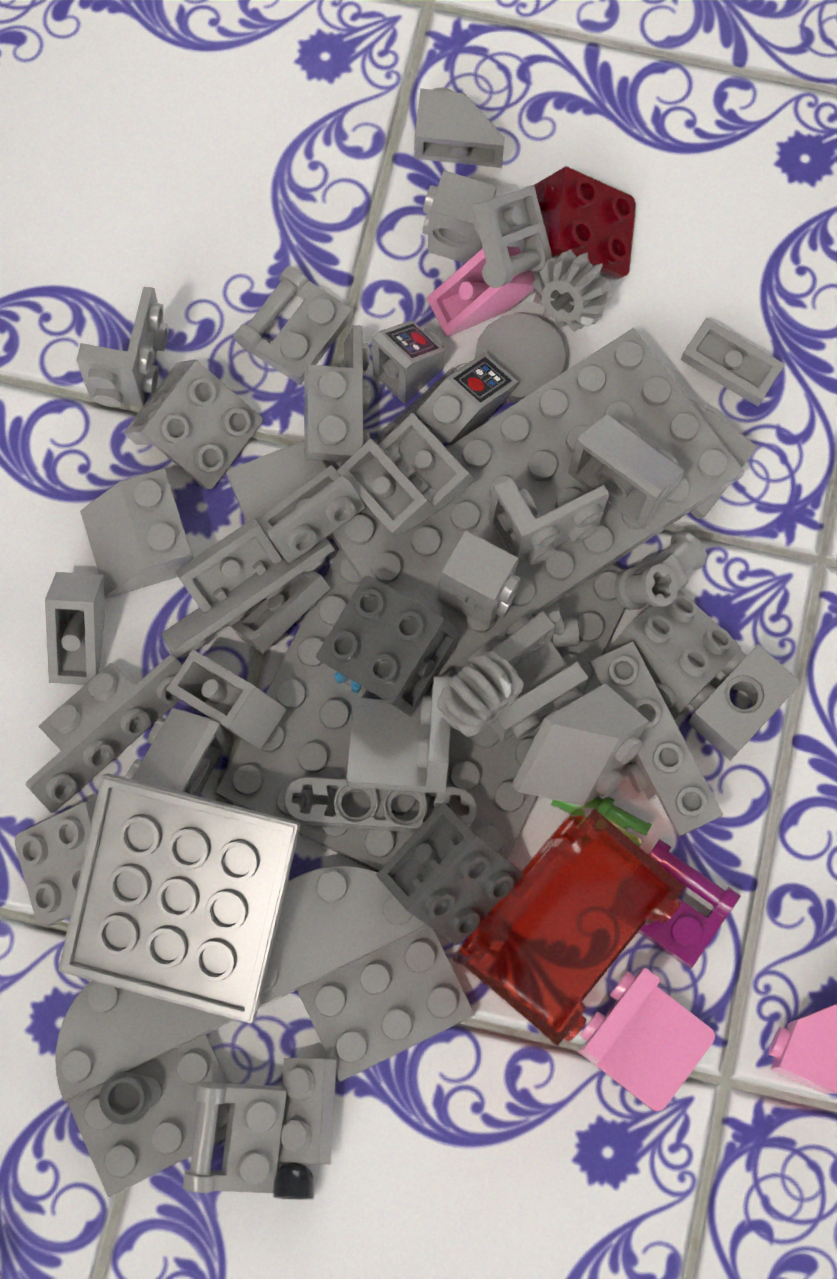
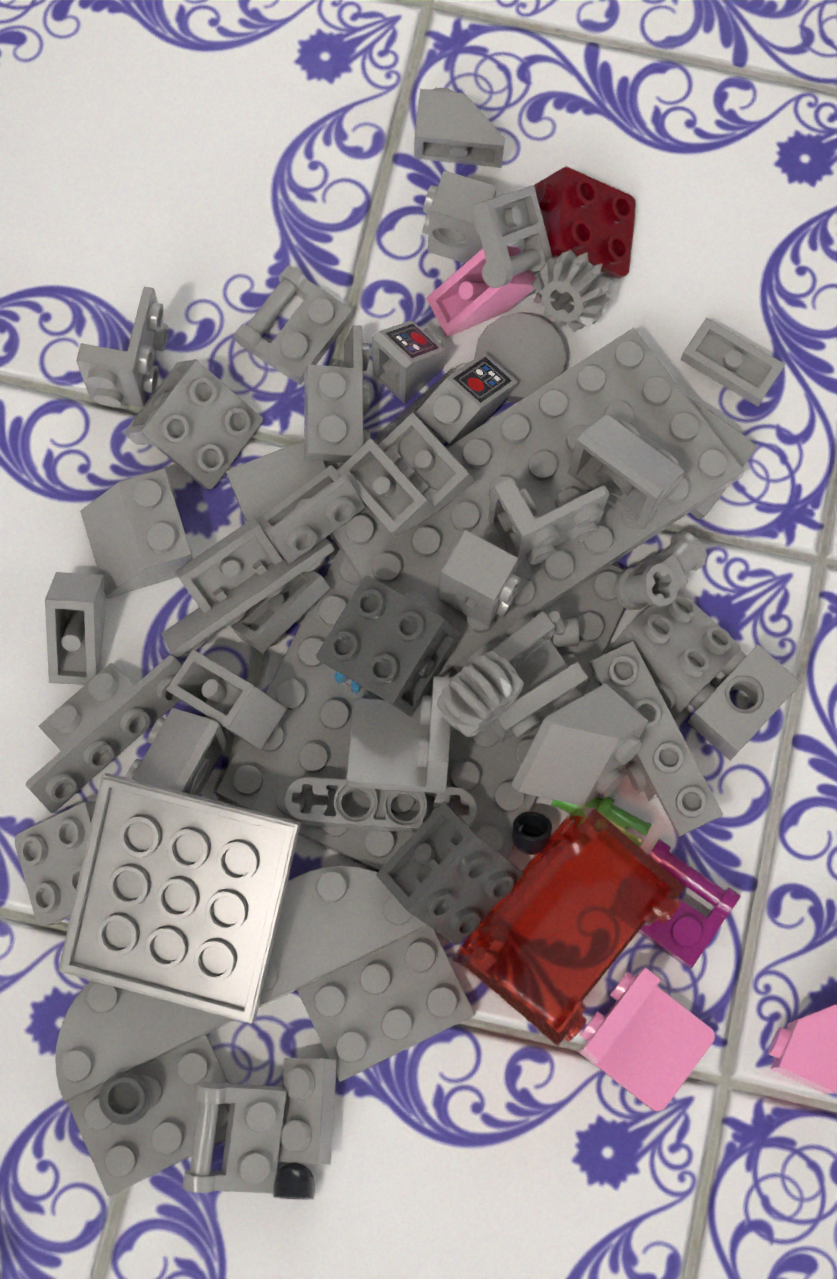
none -> black hinge [512,812,552,855]

